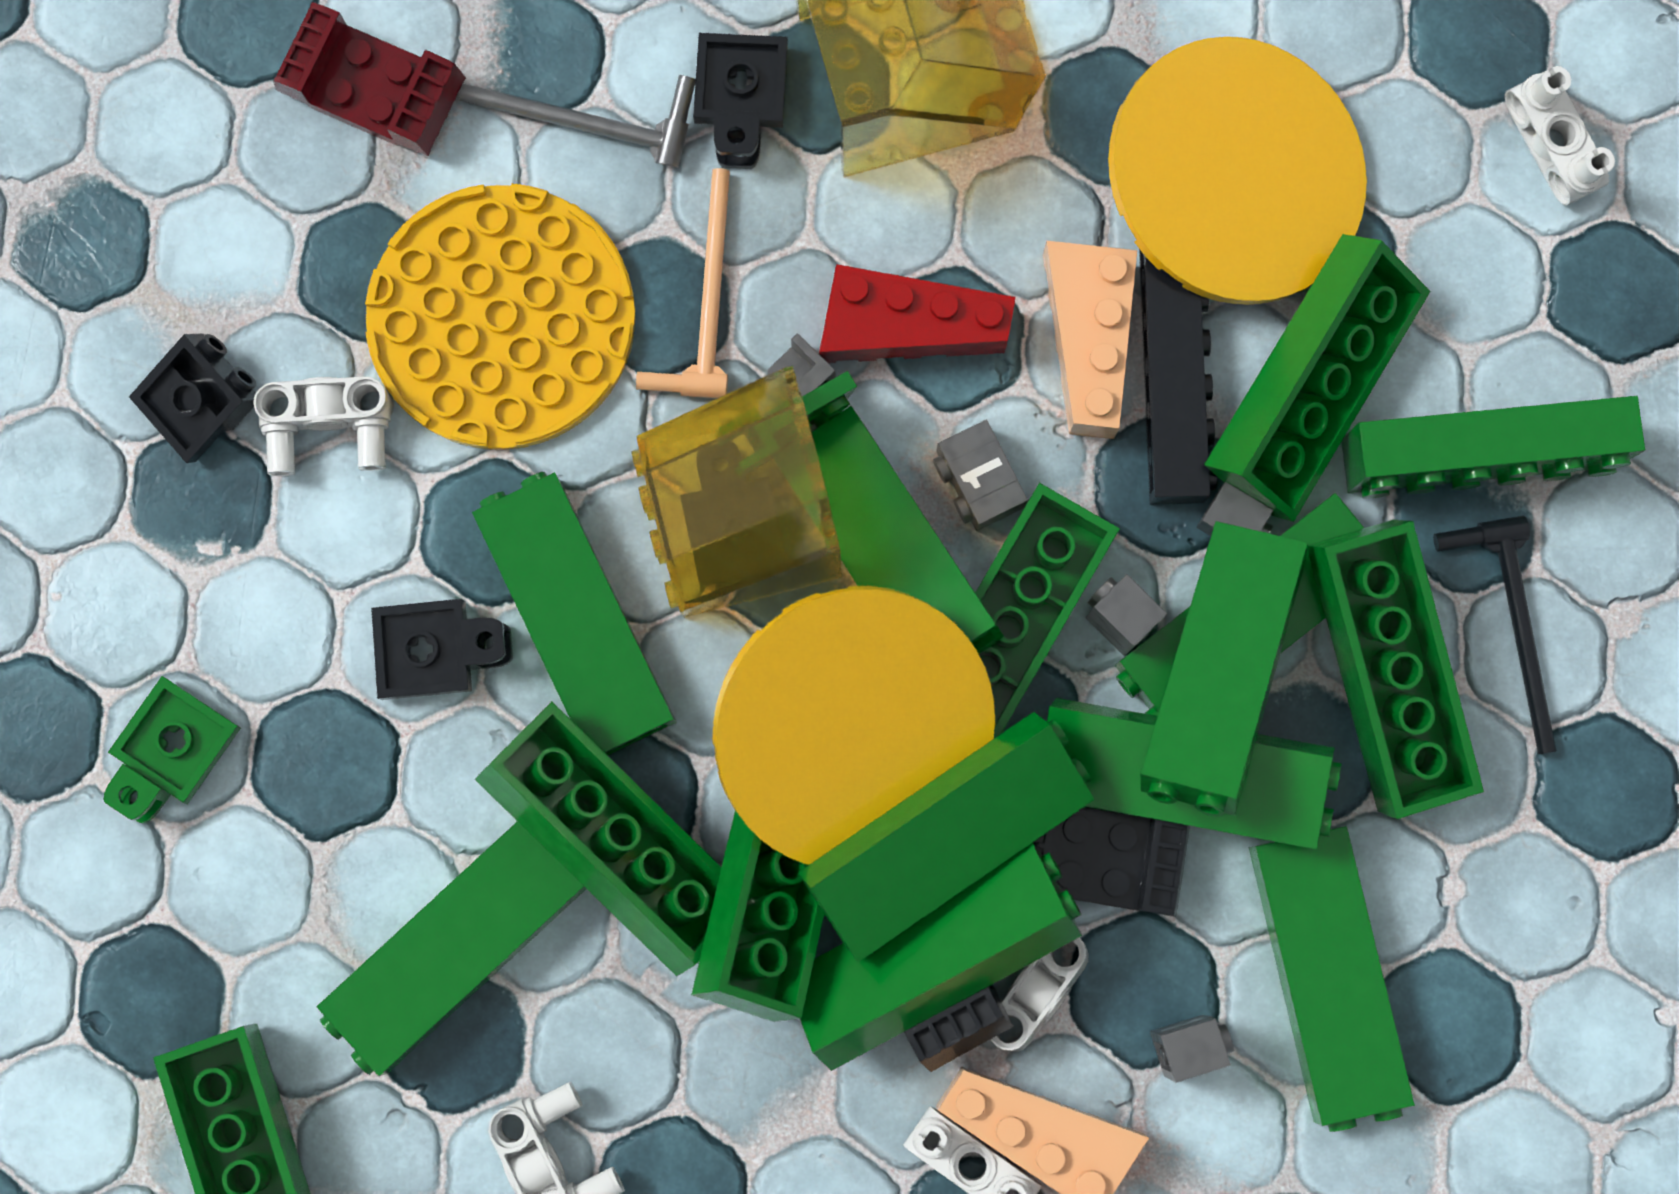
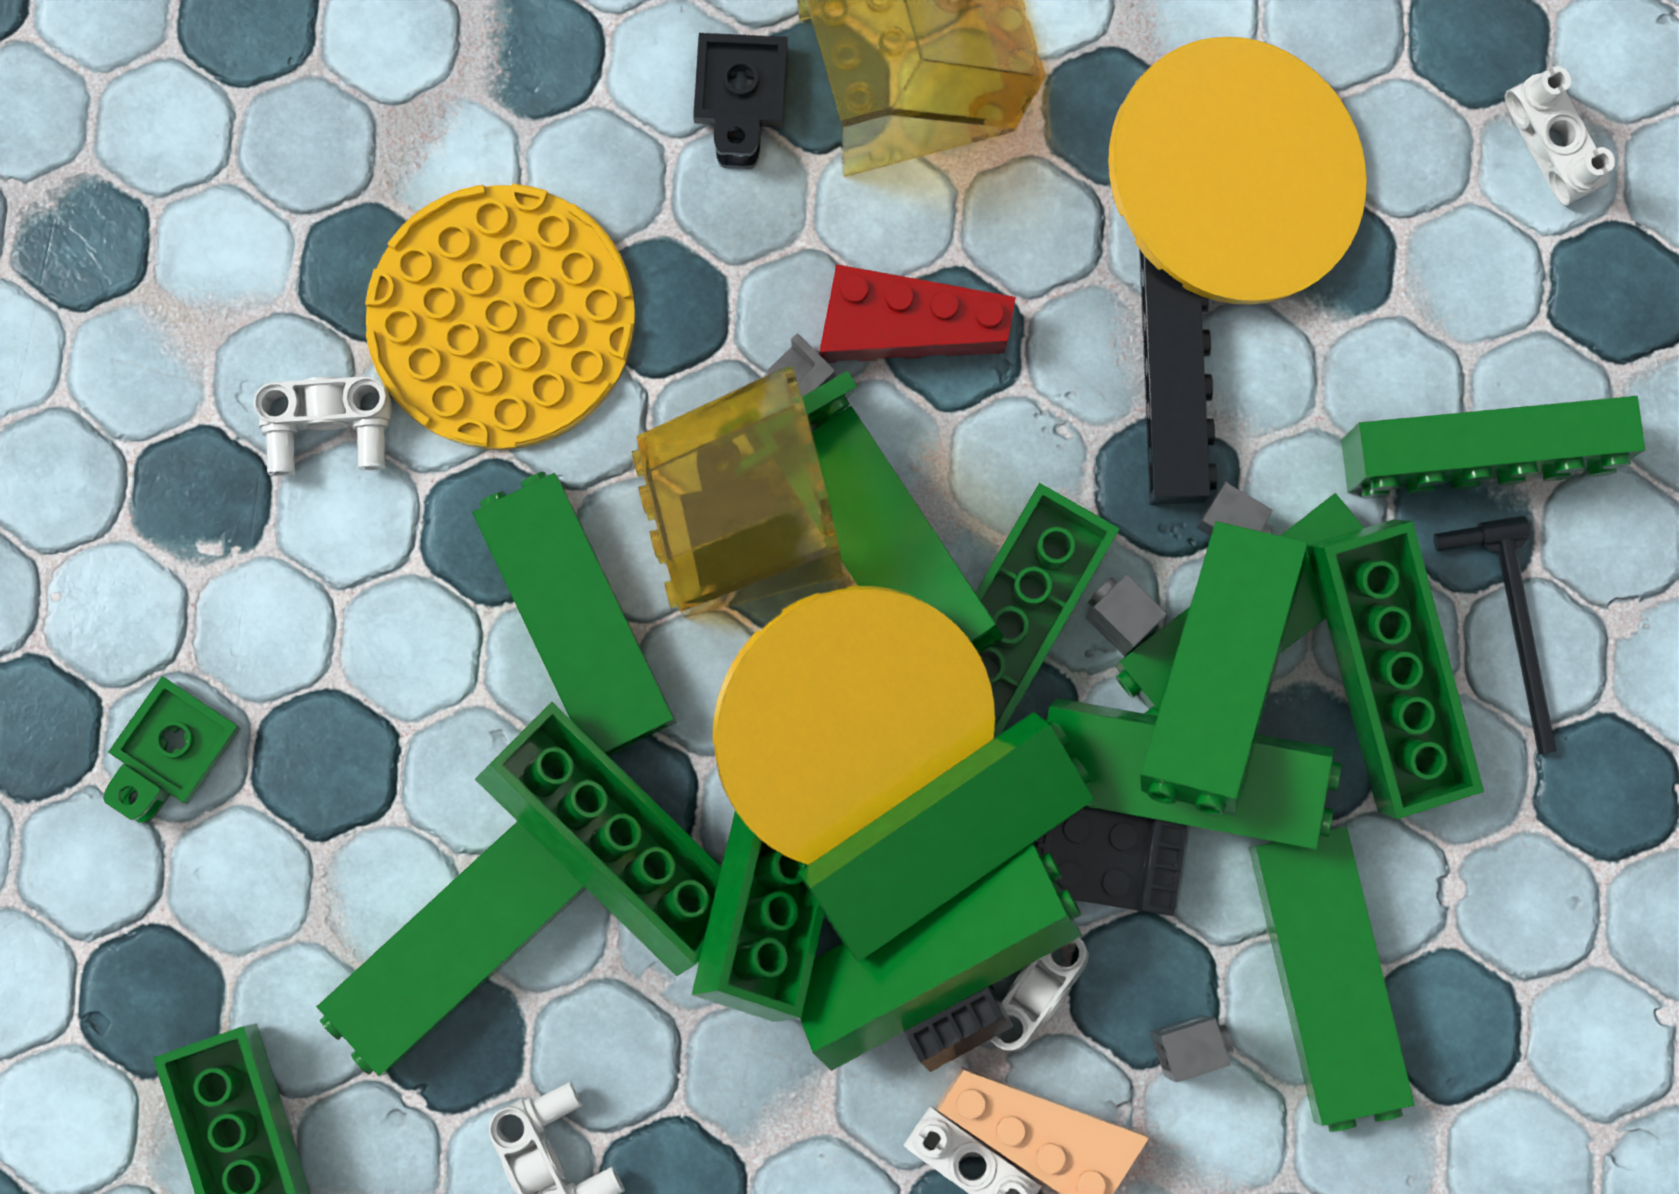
black plate [129,333,256,463] -> none
dark red plate [273,2,466,156] -> none
black plate [371,599,513,700] -> none
flat silver bar [459,75,696,168] -> none
light nougat bar [636,168,730,399] -> none
flat silver brick [933,419,1028,531] -> none
light nougat wedge [1043,241,1137,439] -> none
green brick [1204,234,1431,522] -> none

